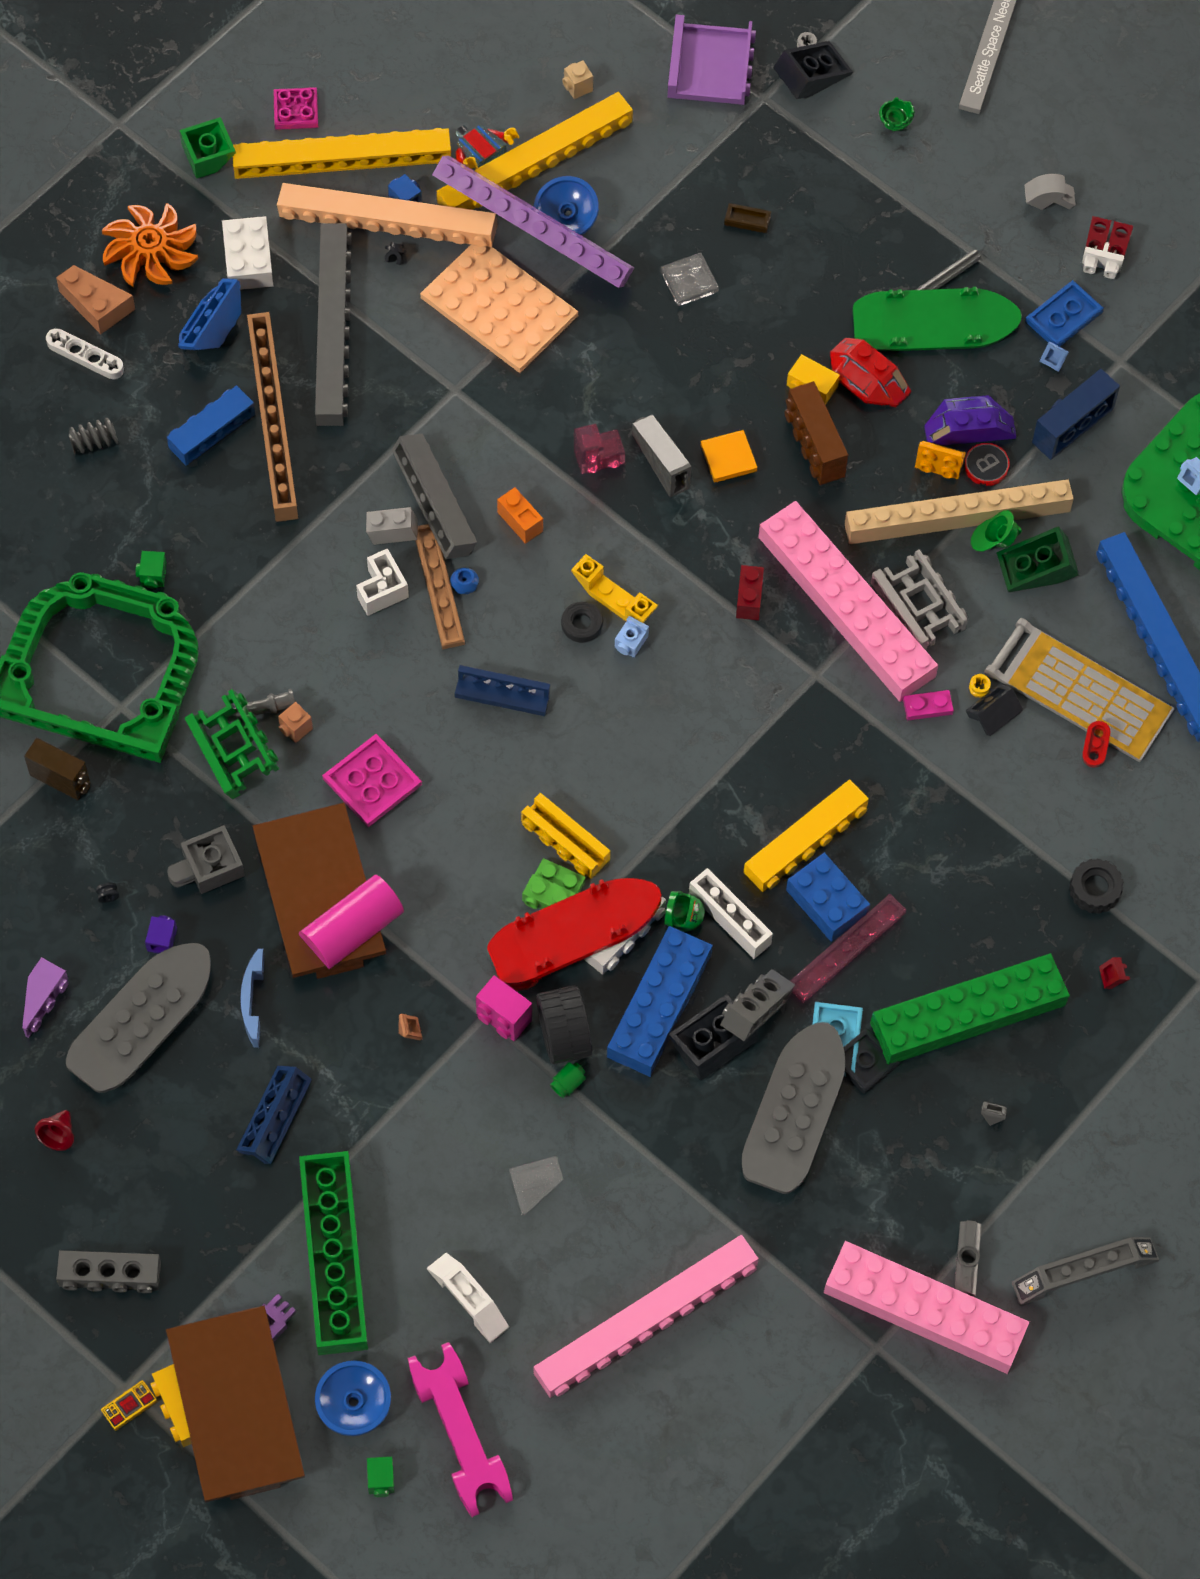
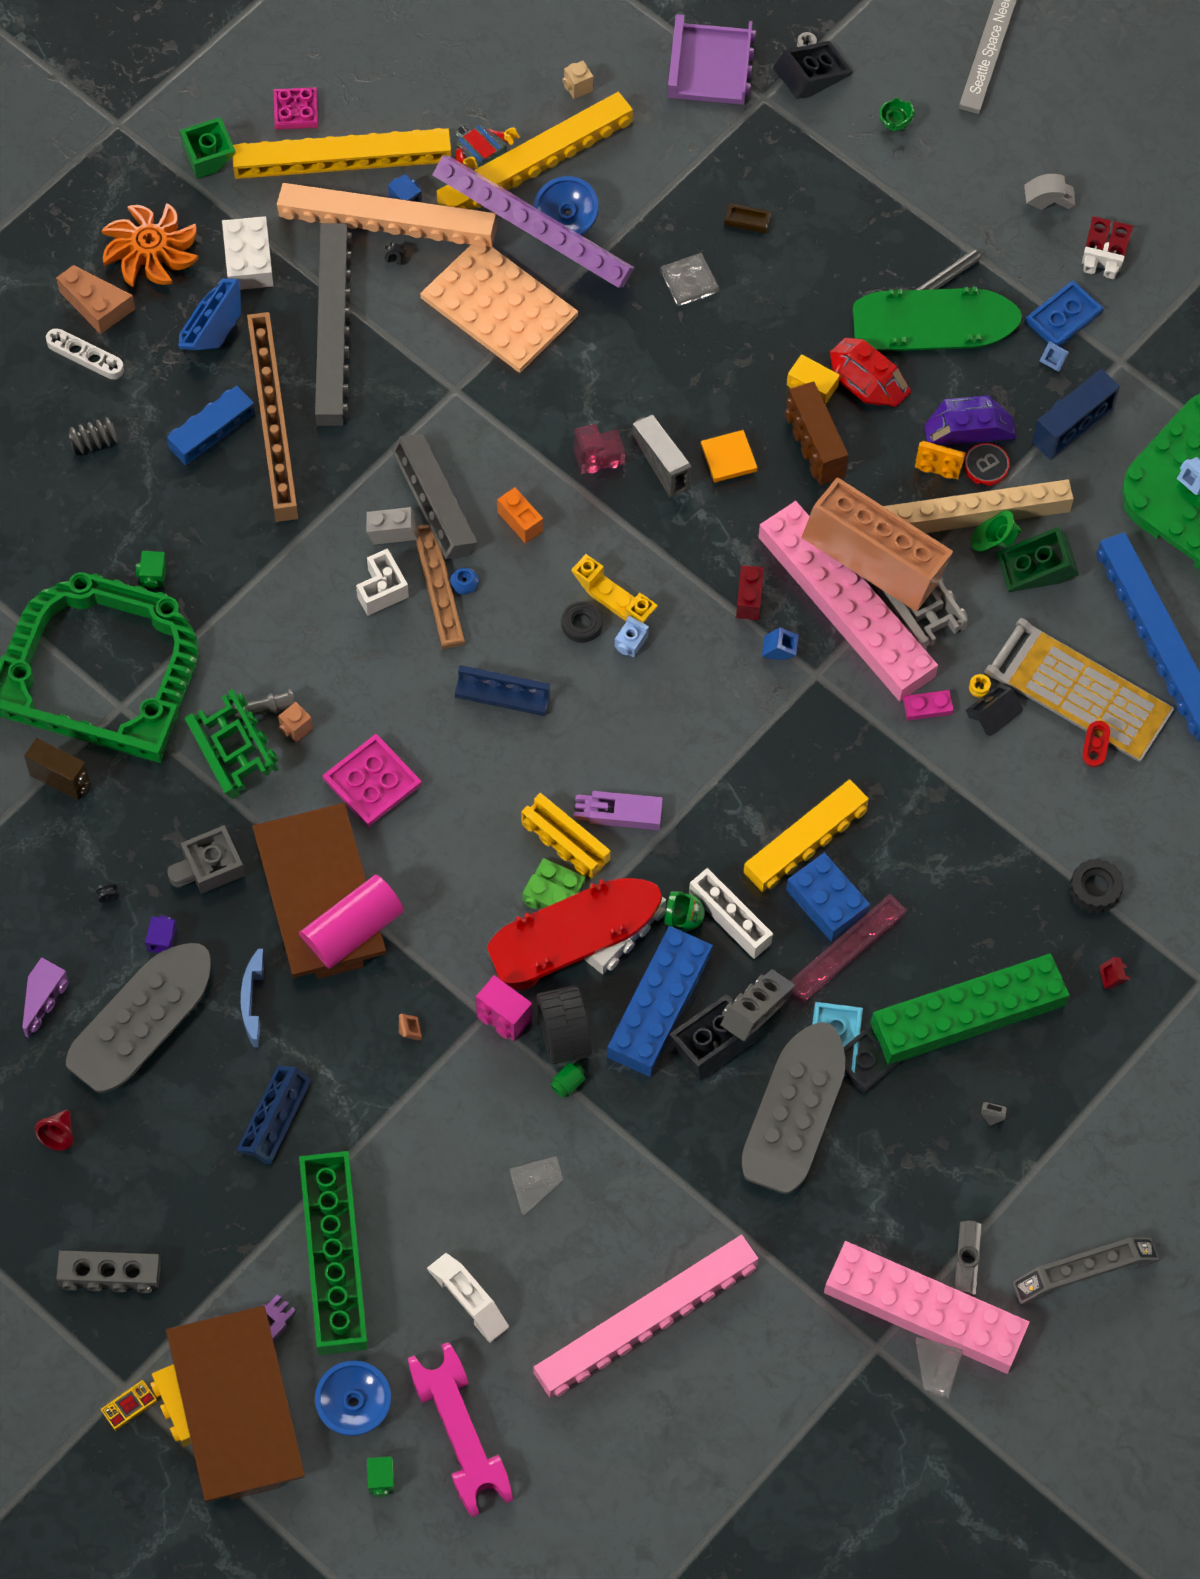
none -> medium lavender hinge [573,791,663,830]
none -> blue brick [762,627,799,660]
none -> nougat brick [801,477,953,611]
none -> clear wing [915,1337,963,1399]

